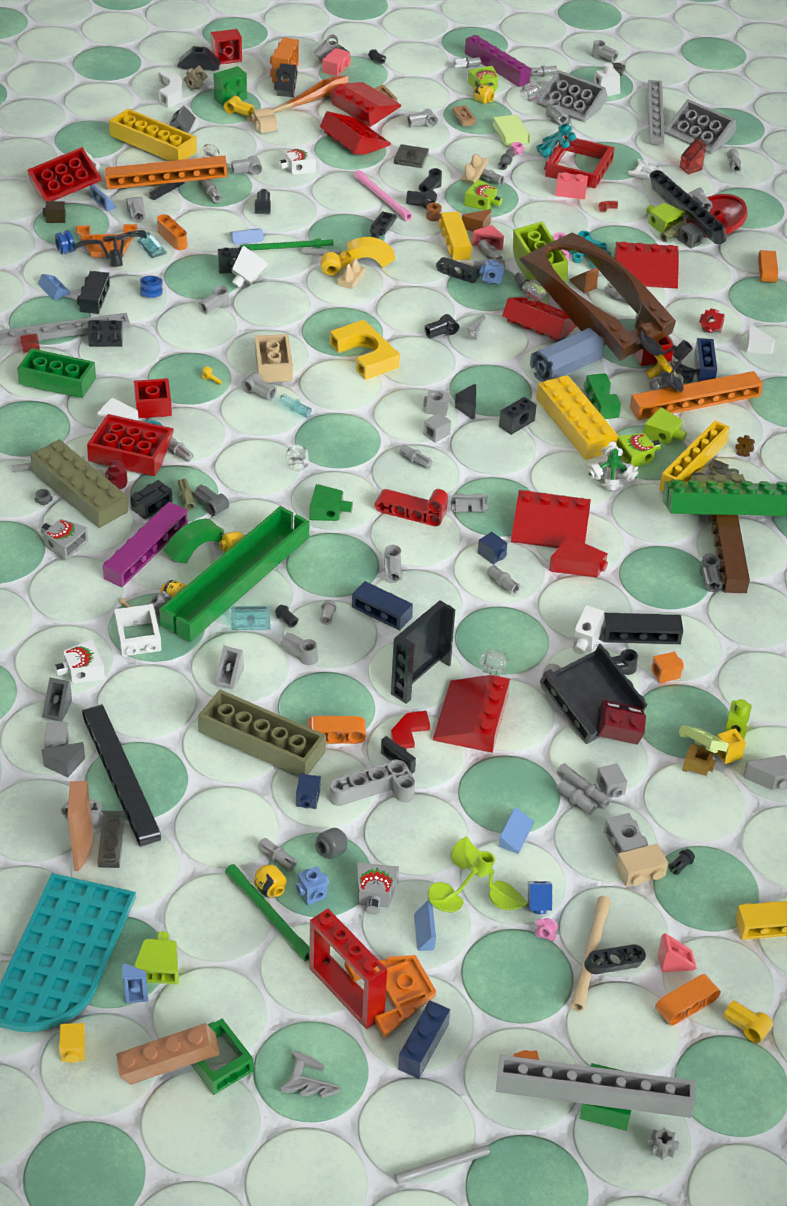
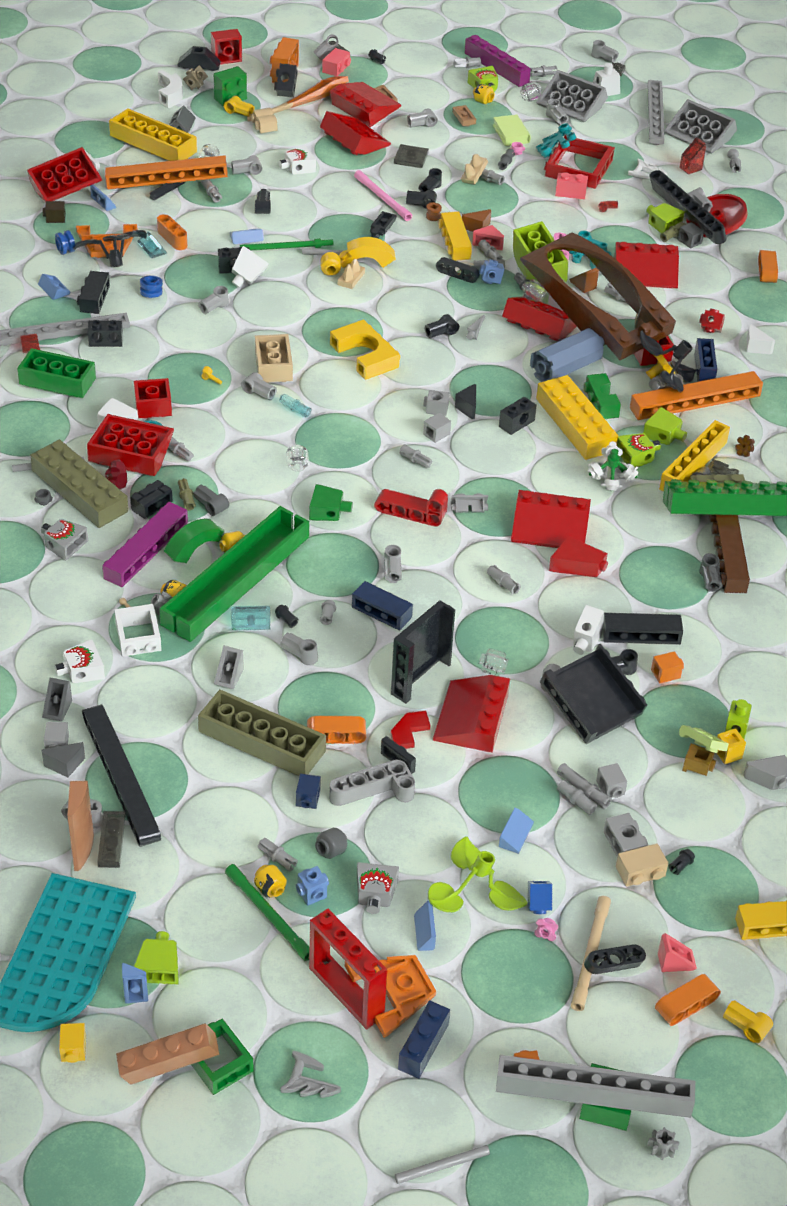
light grey piece [126,197,145,223] -> none
lime torso [464,180,503,210] -> none
dark blue brick [478,532,508,565] -> none
dark red slope [598,700,646,745] -> none

